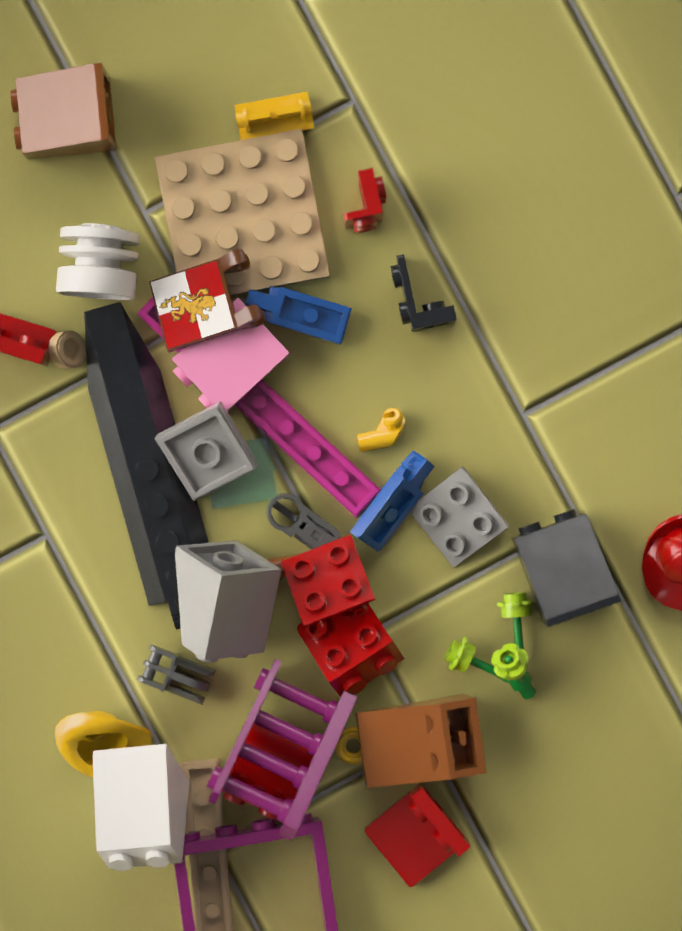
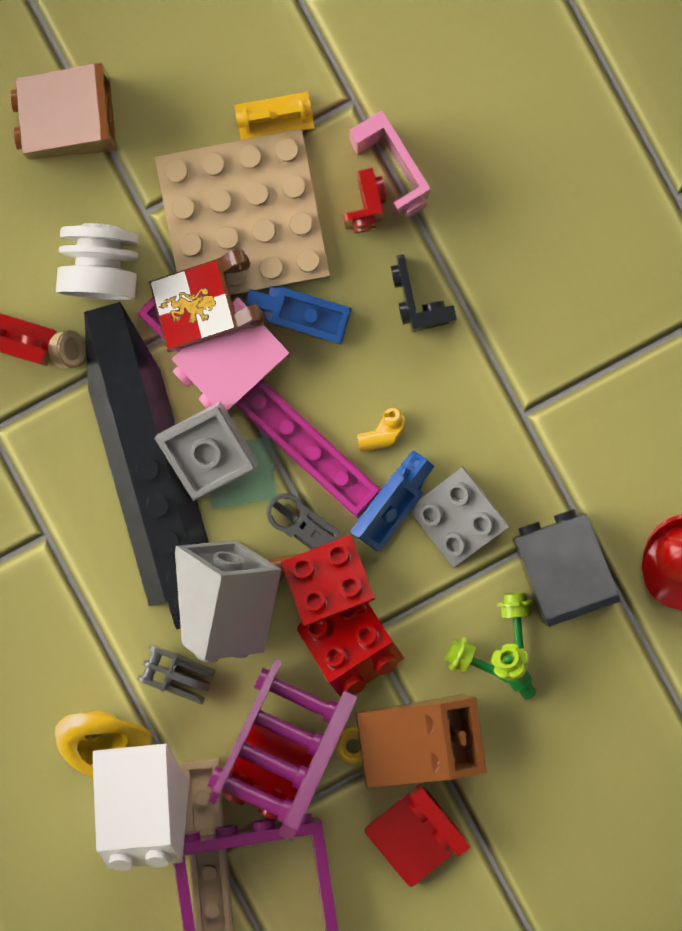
none -> bright pink panel [349,111,430,218]

